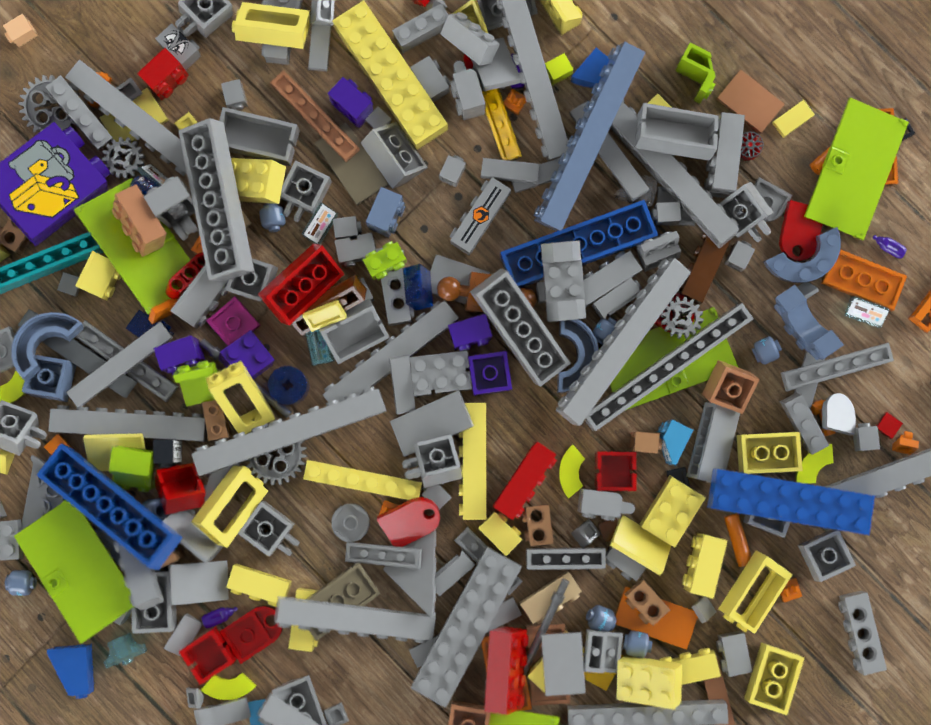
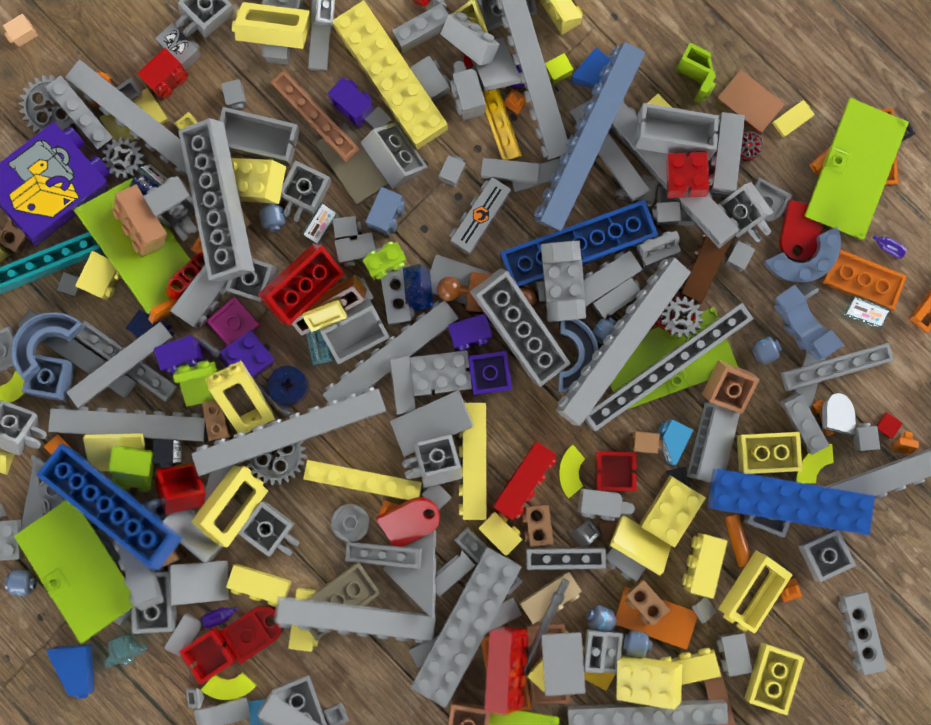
none -> red piece [666,152,709,198]

